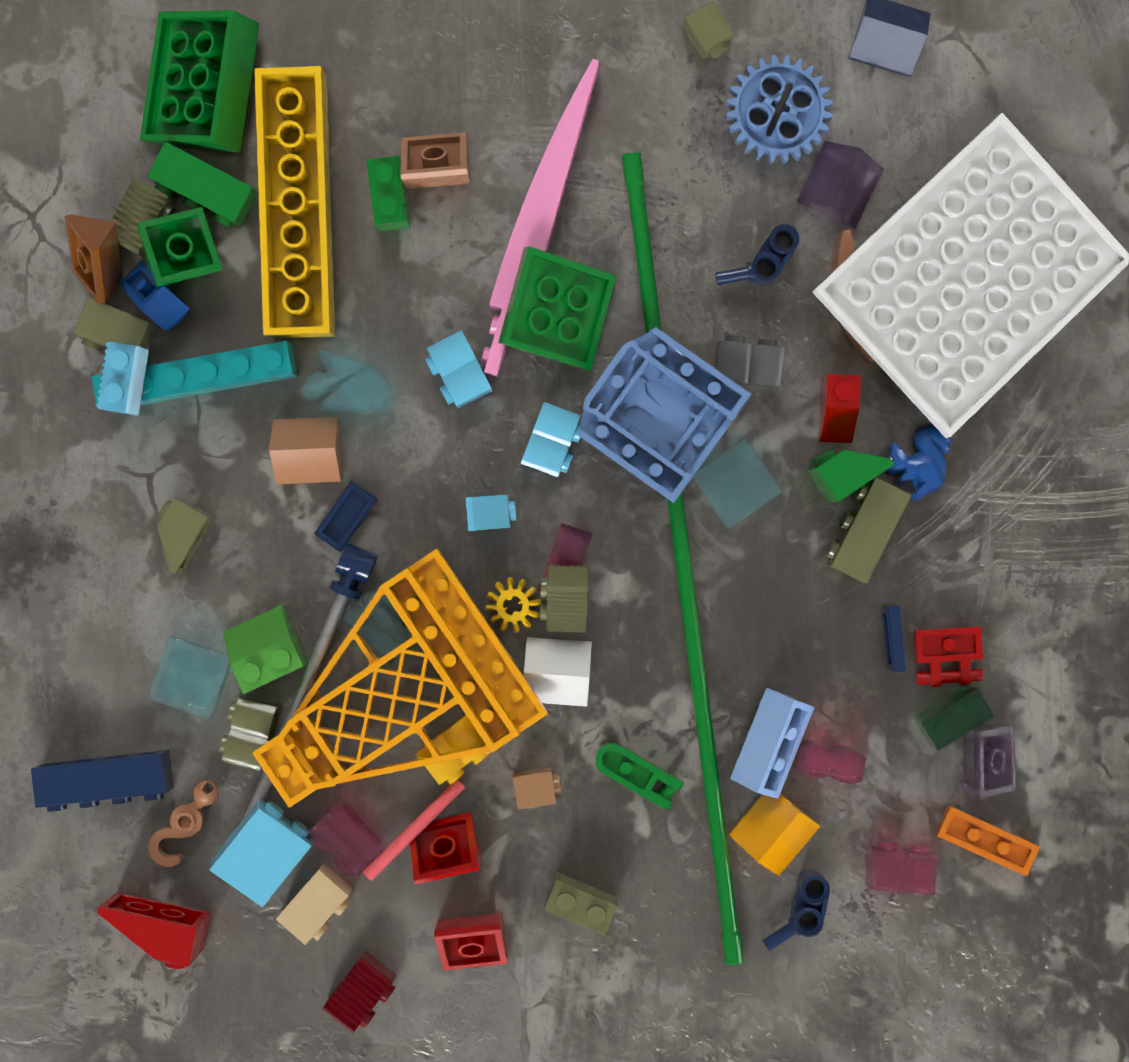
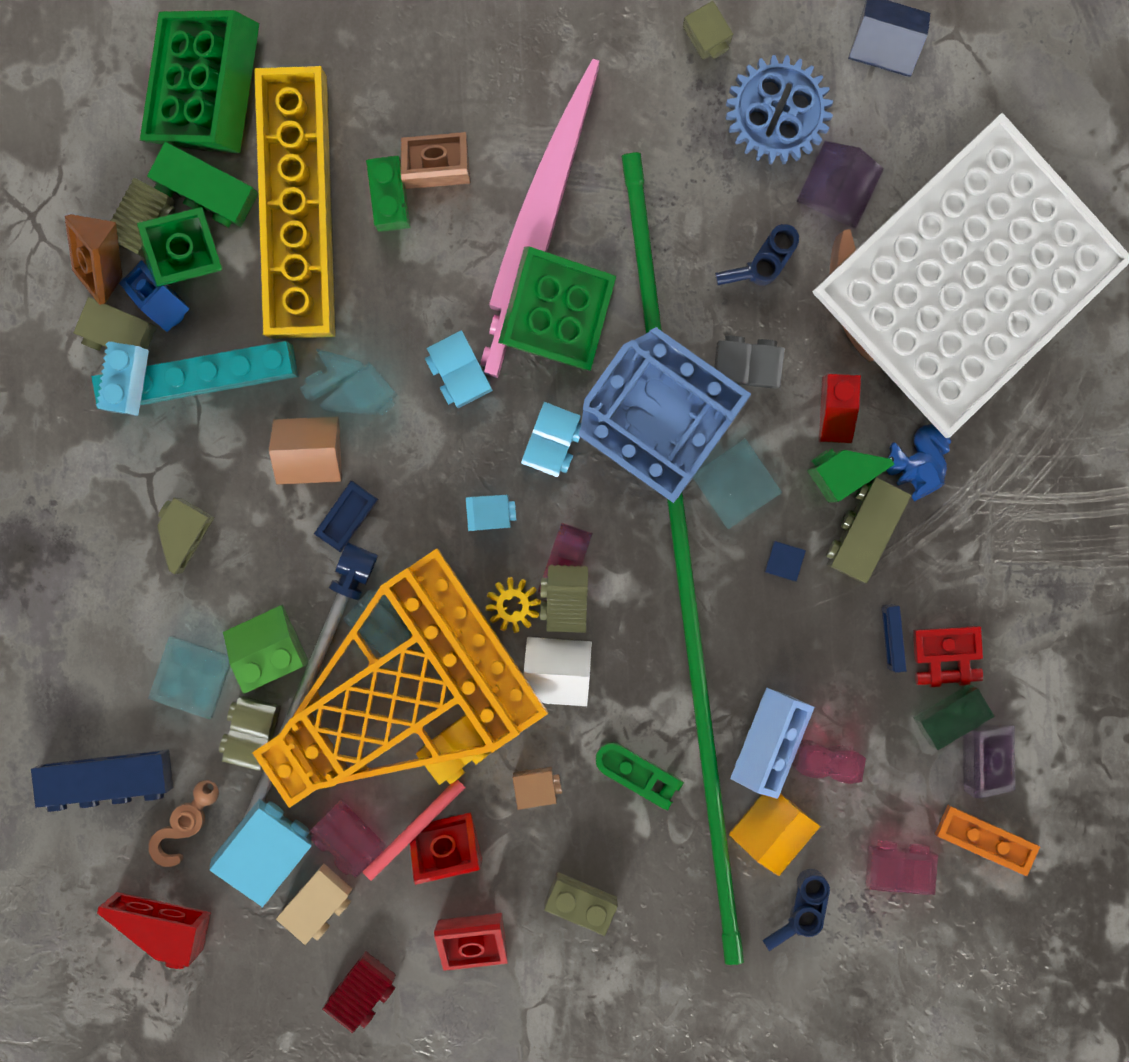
none -> dark blue tile [764,541,806,582]

